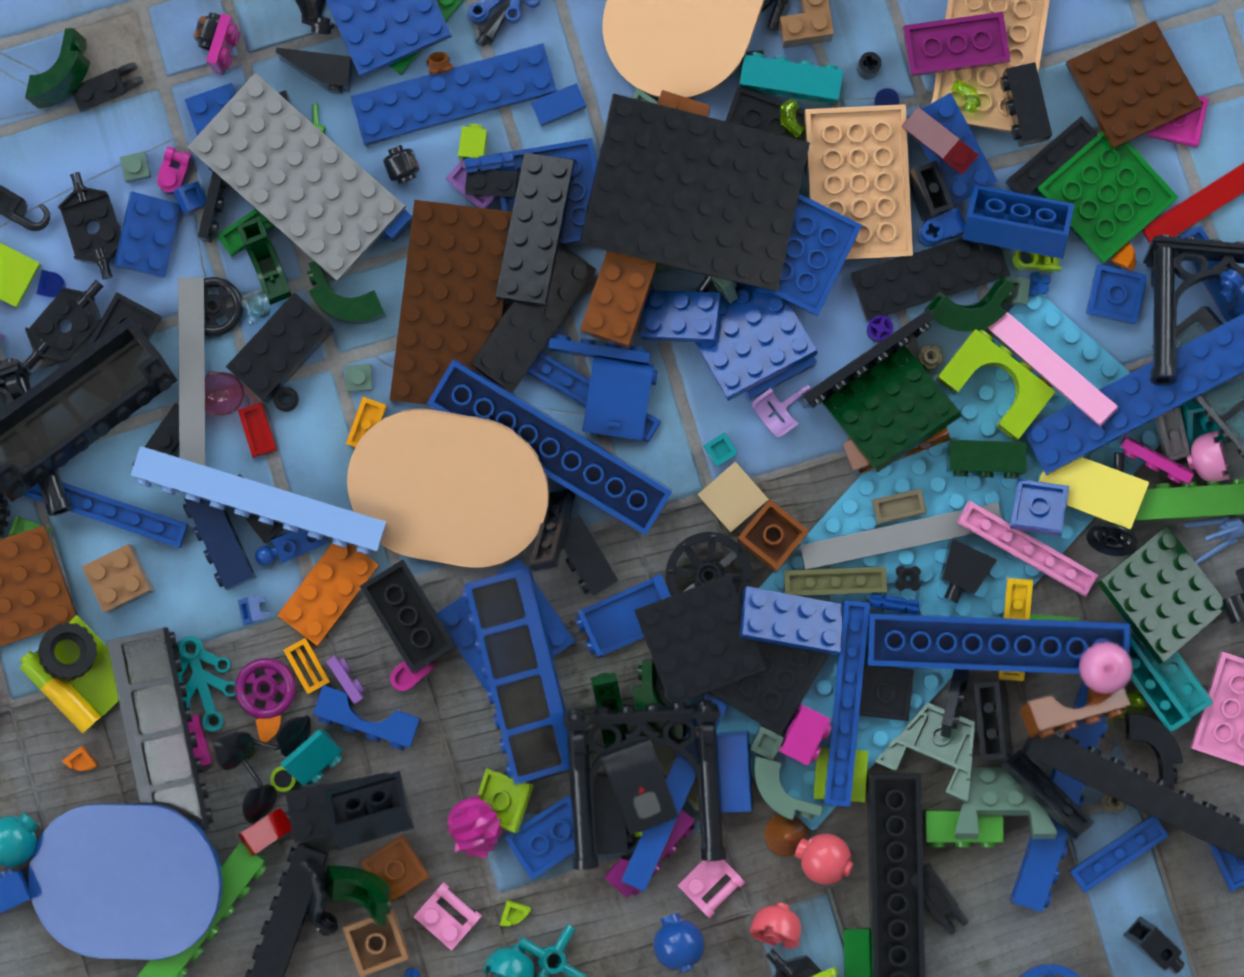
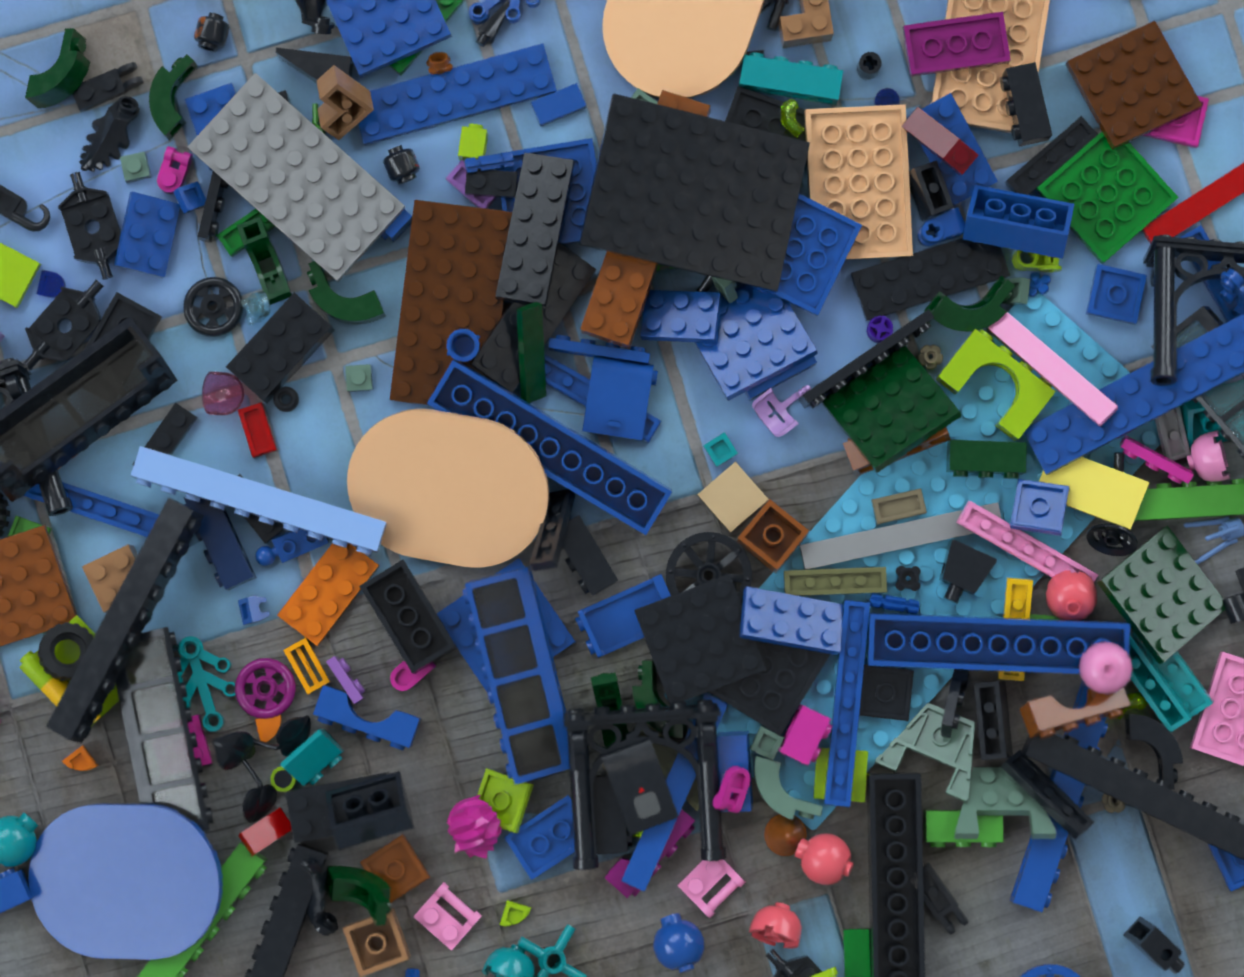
light grey tile [178,277,205,466] -> none
dark pink plate [206,13,240,76] -> none
light orange plate [346,397,387,448] -> none
clear neon green arm [951,78,981,113] -> none
blue plate [1069,816,1169,893] -> none
orange tile [1111,242,1137,272] -> none
none -> black brick [46,498,204,743]
none -> black plant [79,96,139,172]
none -> dark green arch [149,54,198,141]
none -> medium nougat brick [316,65,374,140]
none -> blue piece [447,329,480,362]
none -> dark green tile [517,302,546,403]
none -> dark pink plate [713,766,751,813]
none -> coral cylinder [1046,570,1097,621]

